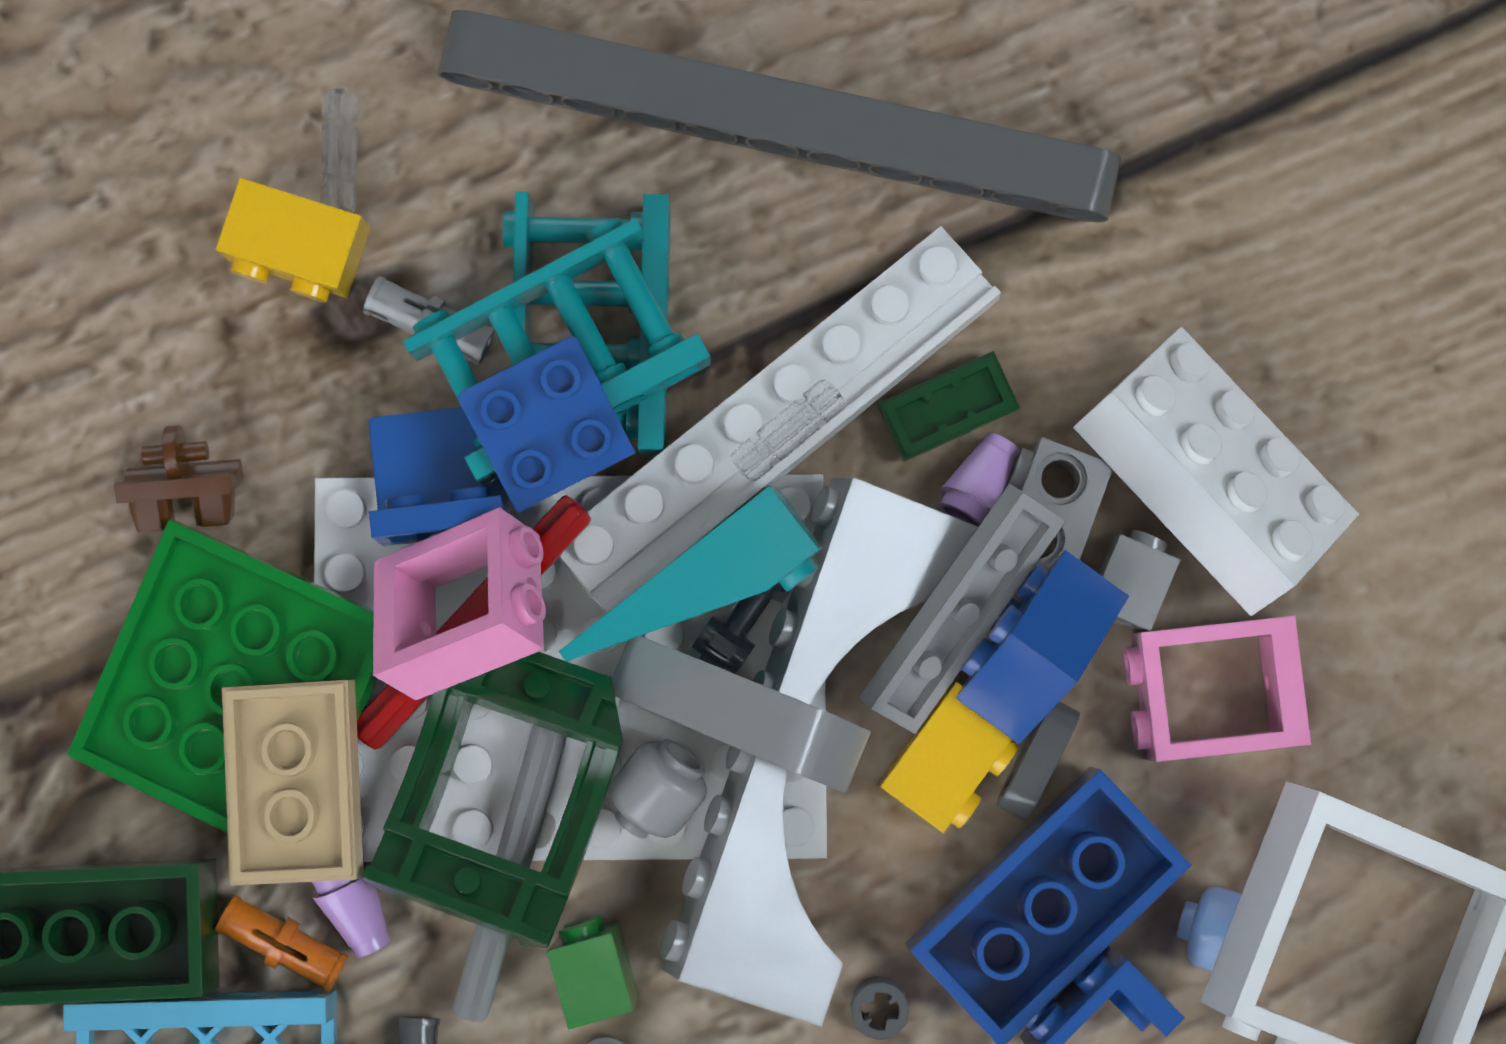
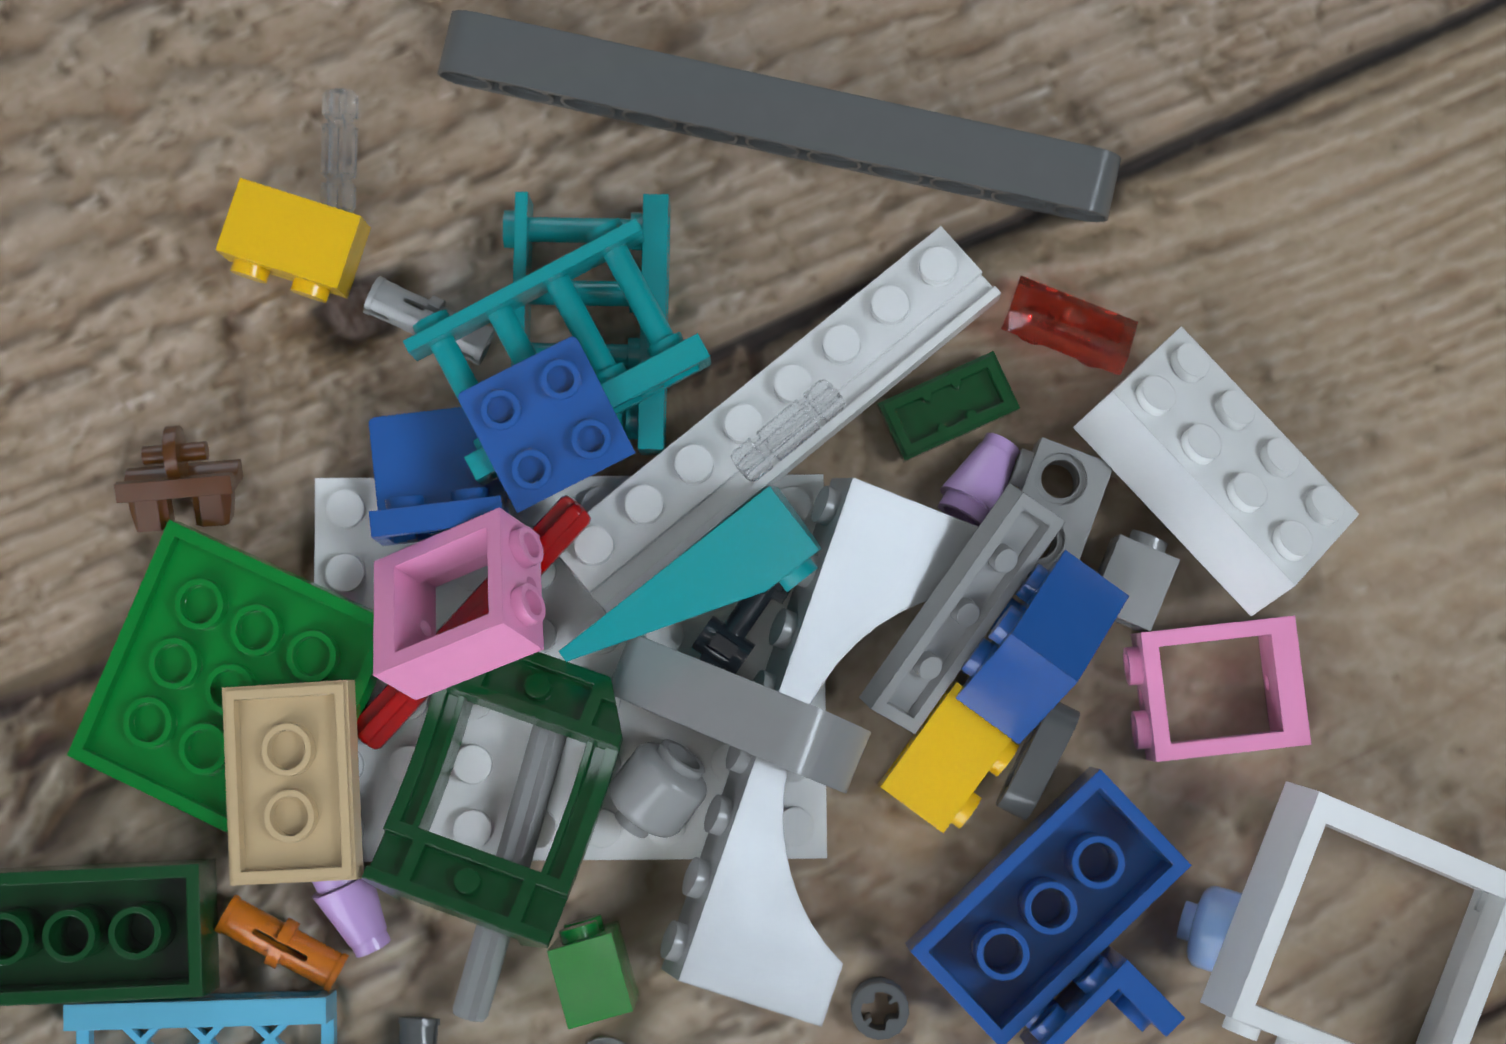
none -> clear red plate [1001,276,1138,376]

